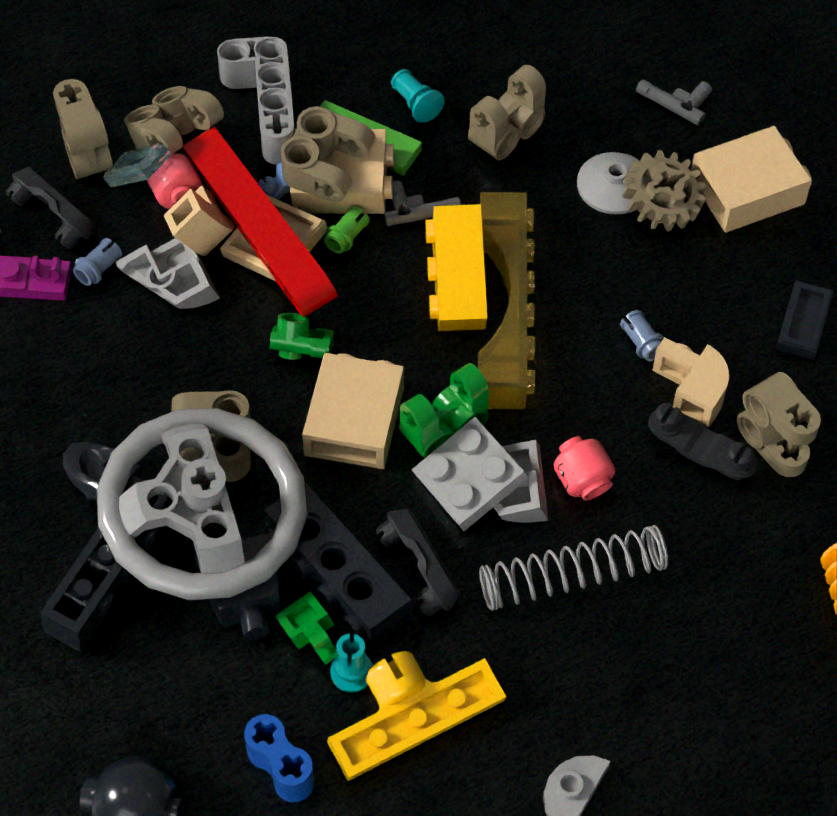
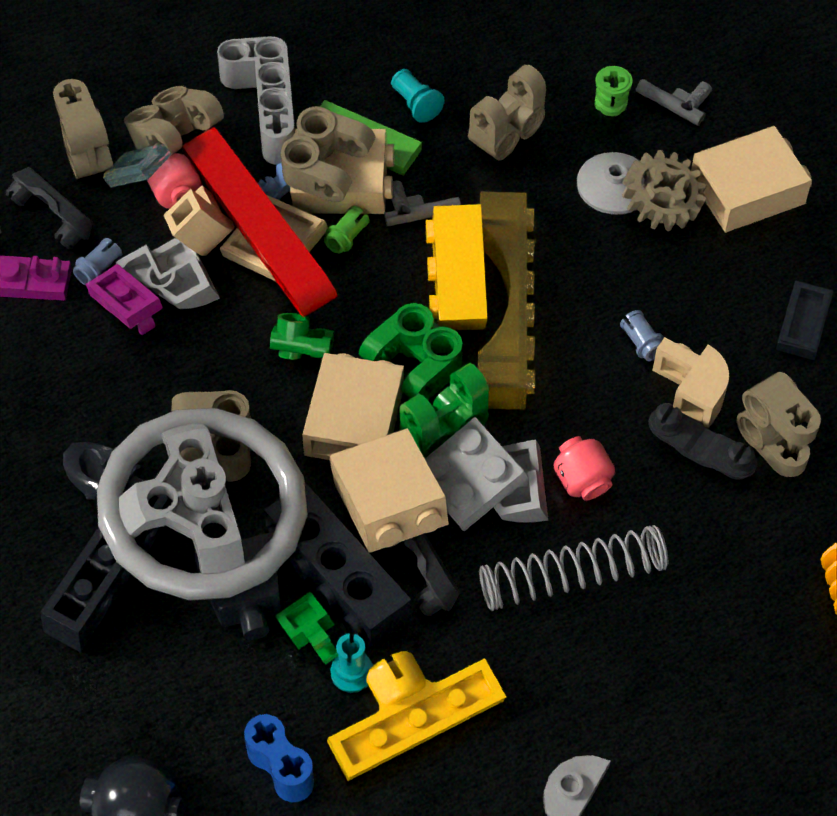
none -> magenta plate [86,264,163,335]
none -> tan brick [329,428,449,553]
none -> green piece [359,303,463,400]
none -> bright green bush [595,66,633,116]

